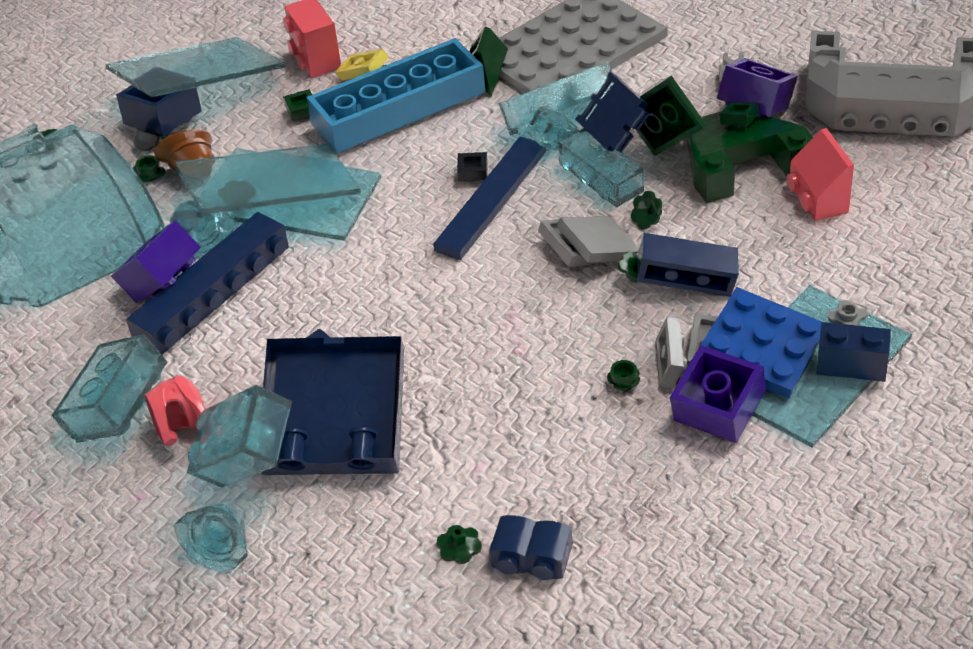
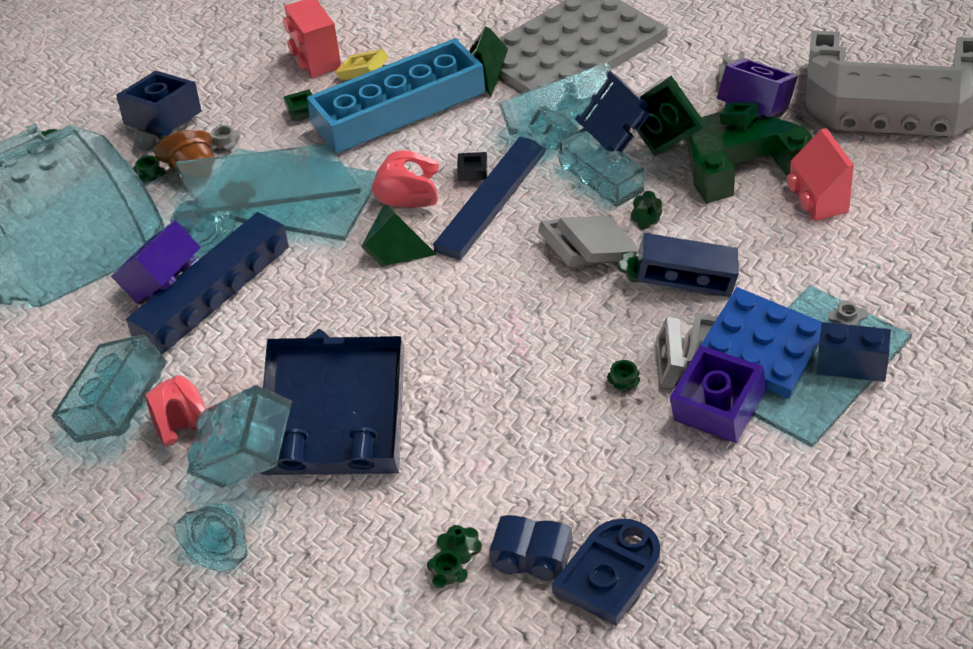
clear light blue piece [106,37,286,97] -> none
none -> light grey plate [211,125,240,151]
none -> dark green slope [361,205,437,267]
none -> coral helmet [372,150,439,208]
none -> dark green plate [427,550,468,588]
none -> dark blue plate [552,519,660,626]

